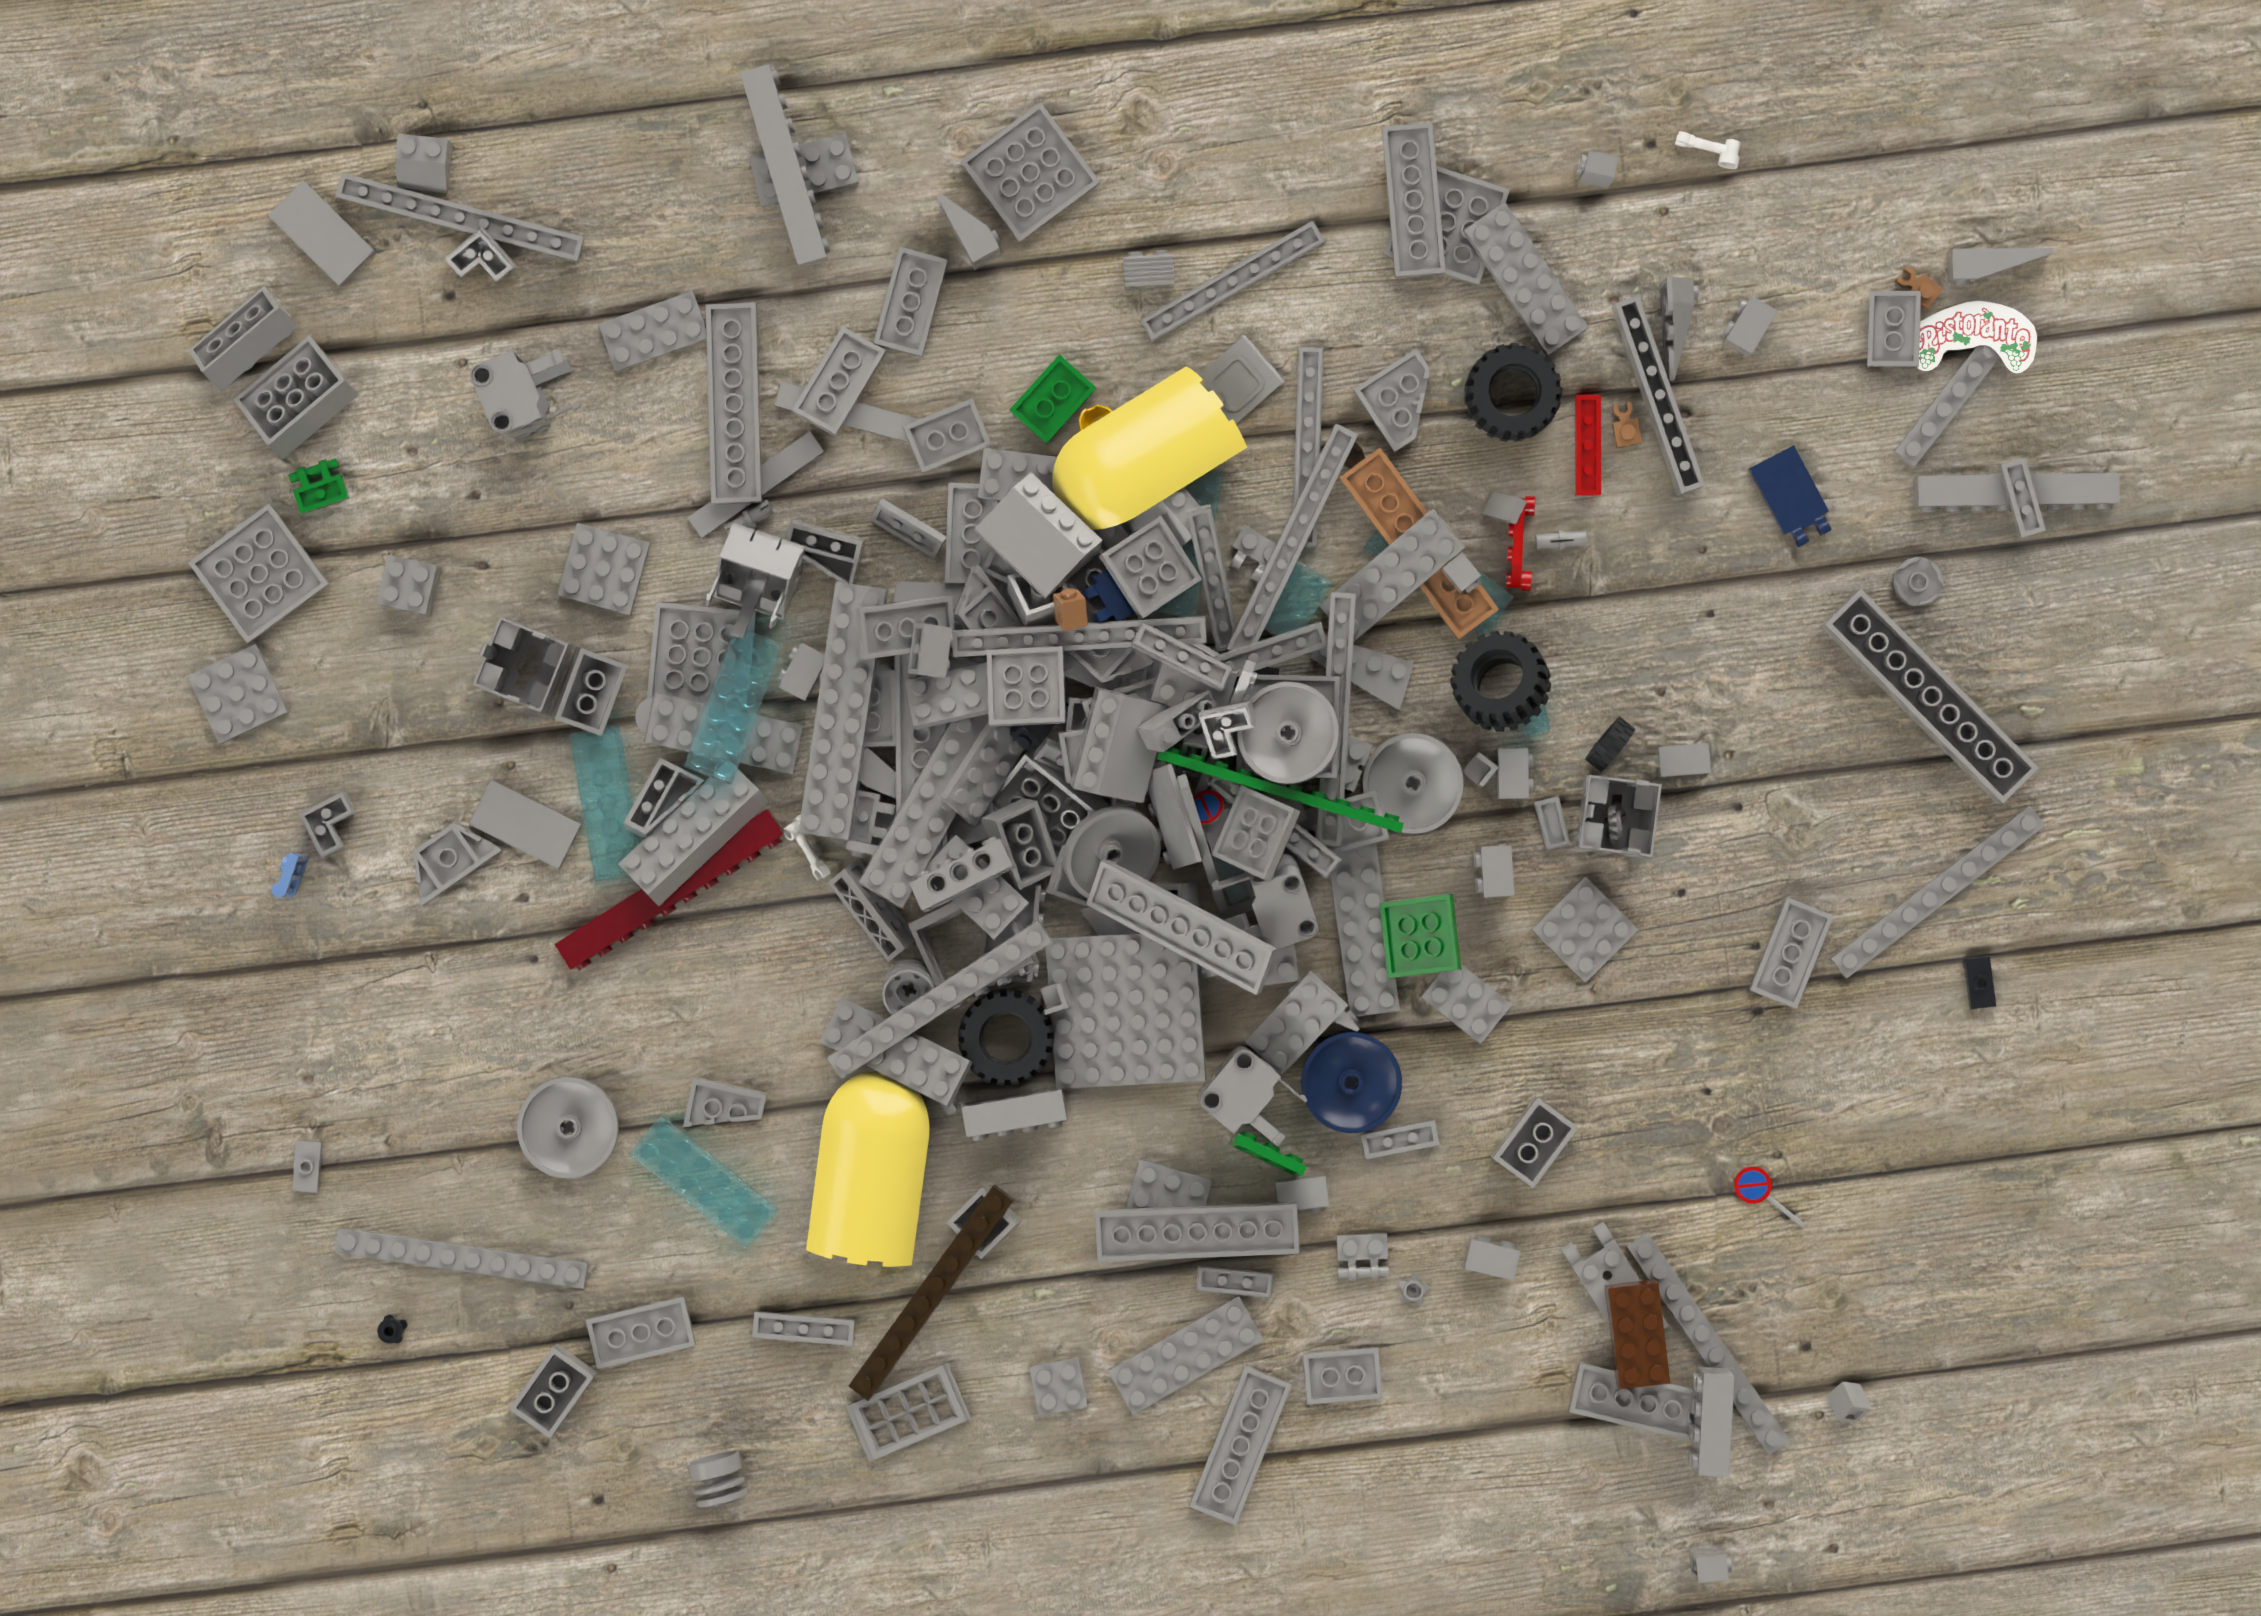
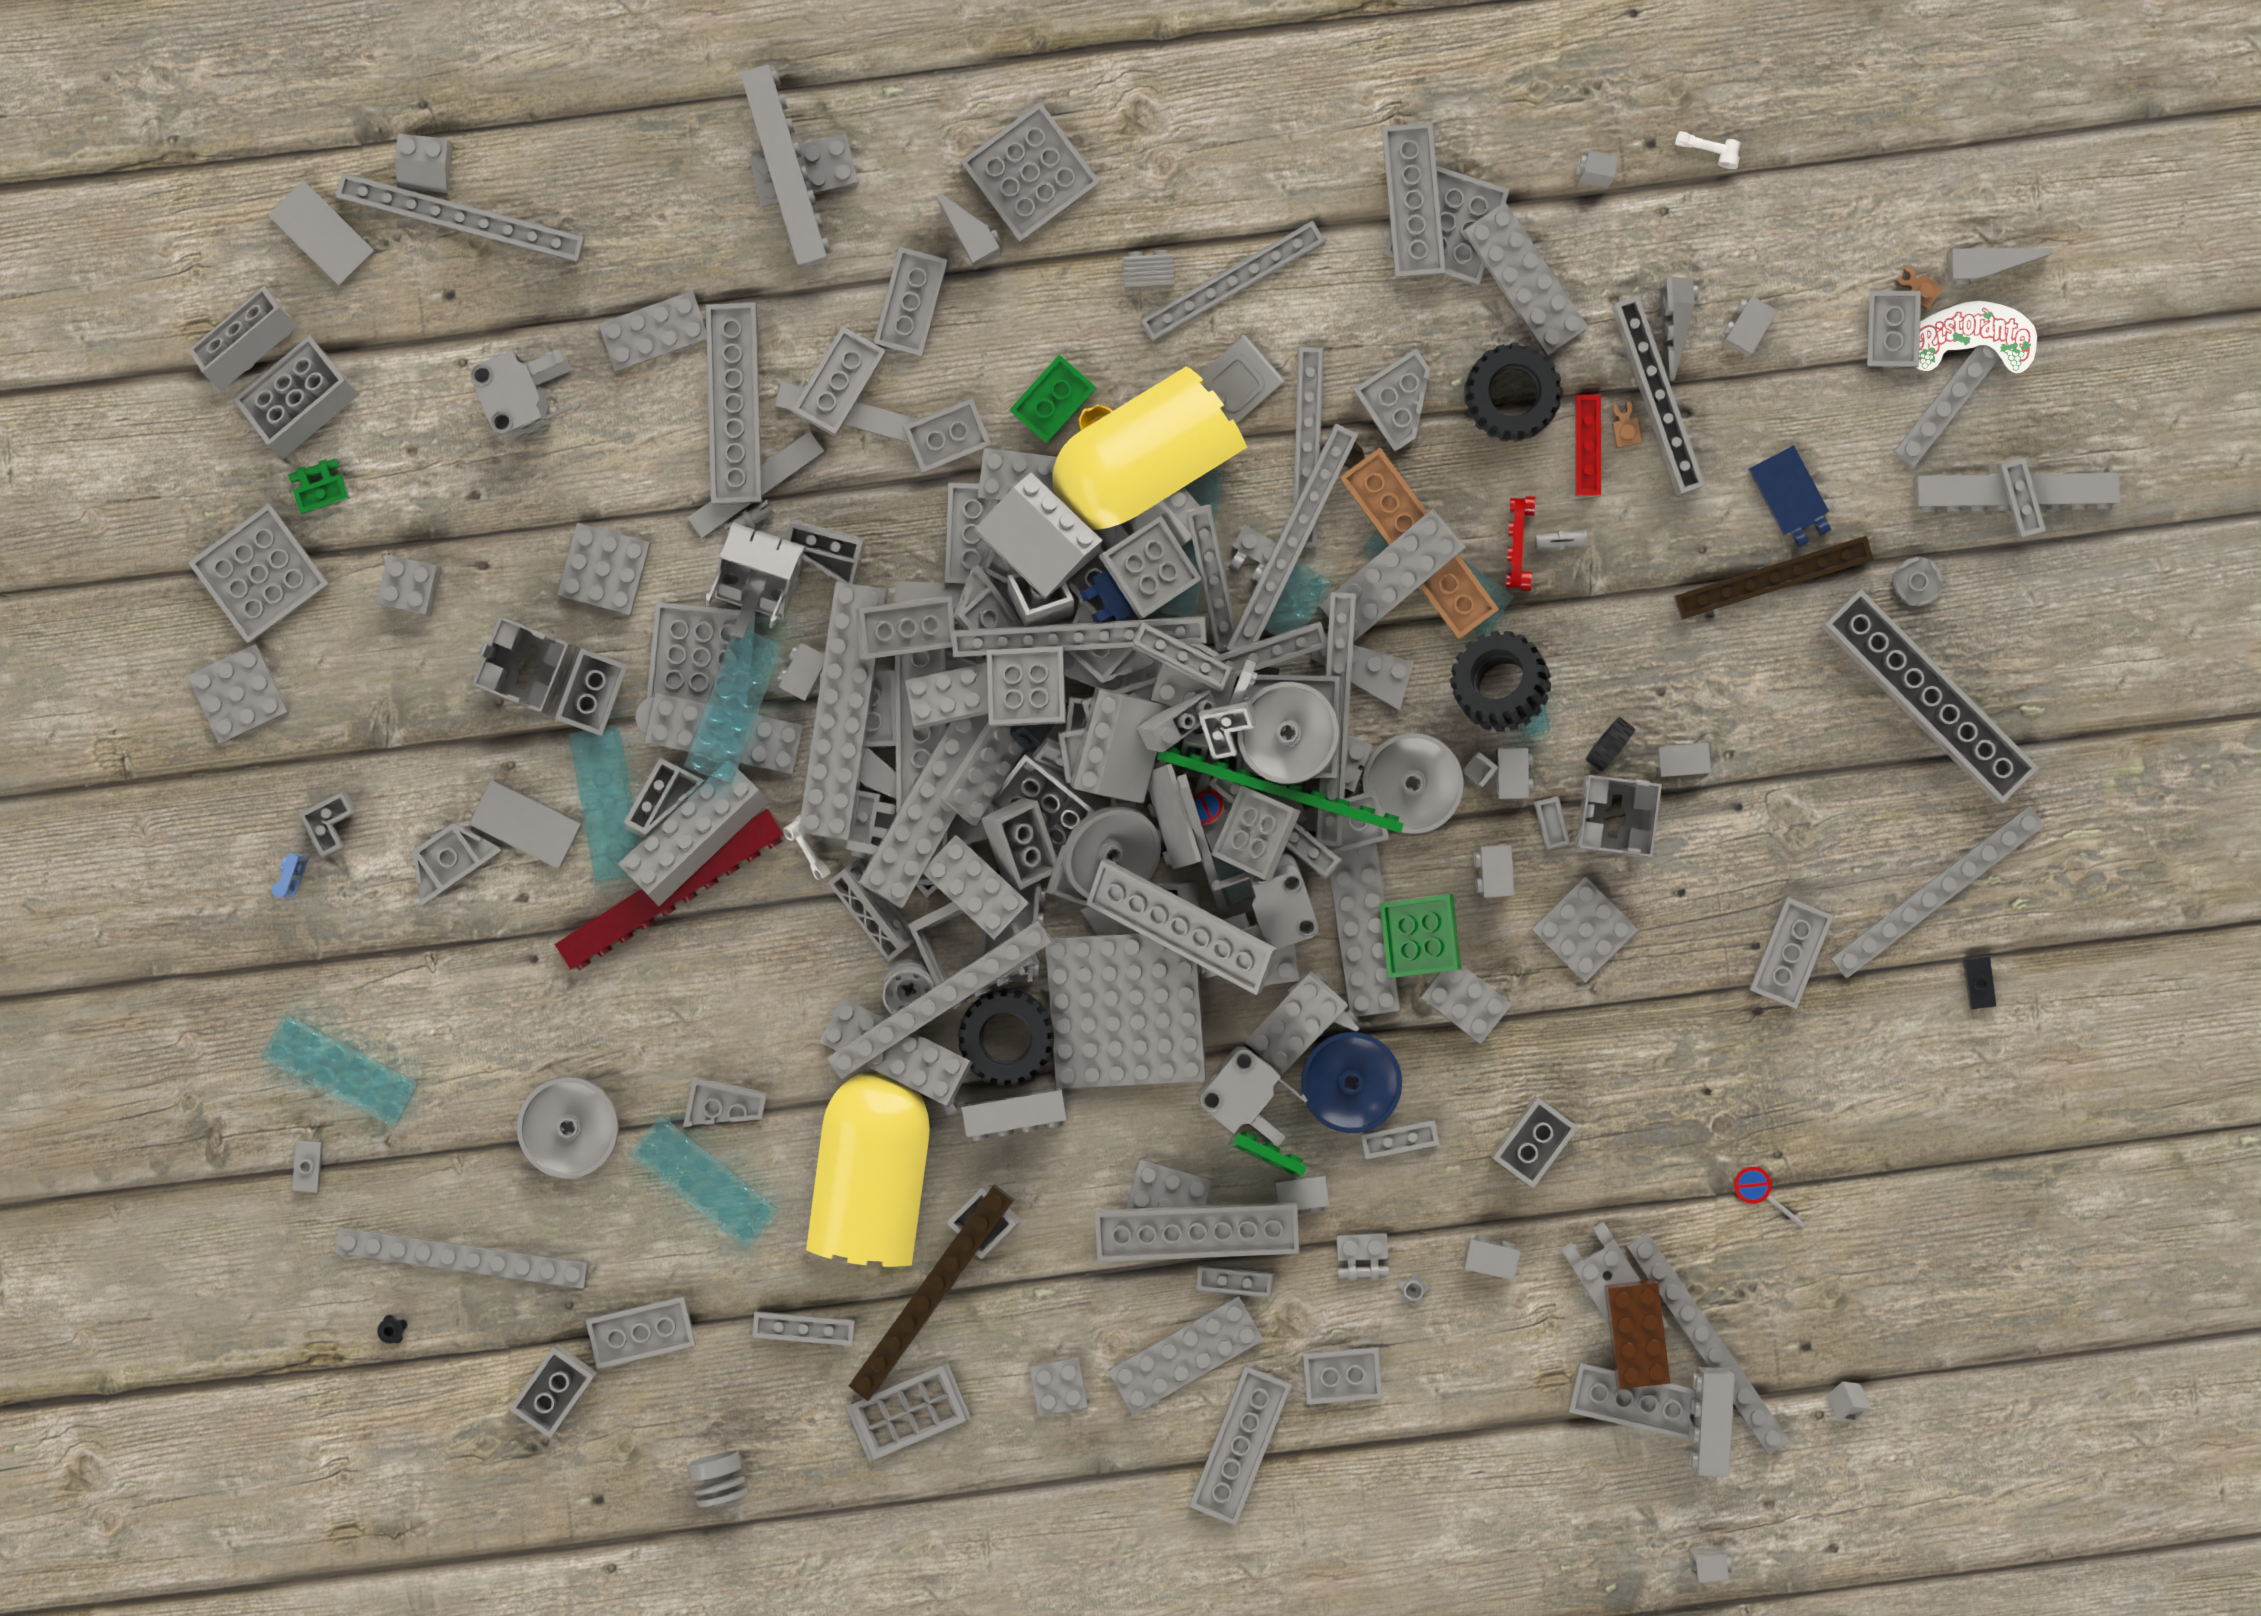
light grey brick [444,227,516,281] -> none
light grey plate [870,498,946,559] -> none
light grey brick [907,623,953,678] -> none
light grey brick [909,837,1017,912] -> none
light grey panel [1040,980,1073,1015] -> none
medium nougat brick [1053,588,1088,631] -> none
light grey brick [1441,552,1481,593] -> none
light grey tile [1482,491,1526,524] -> none
light grey gear [1608,805,1622,845] -> none
none -> clear light blue plate [261,1013,419,1128]
none -> dark brown plate [1674,536,1874,620]

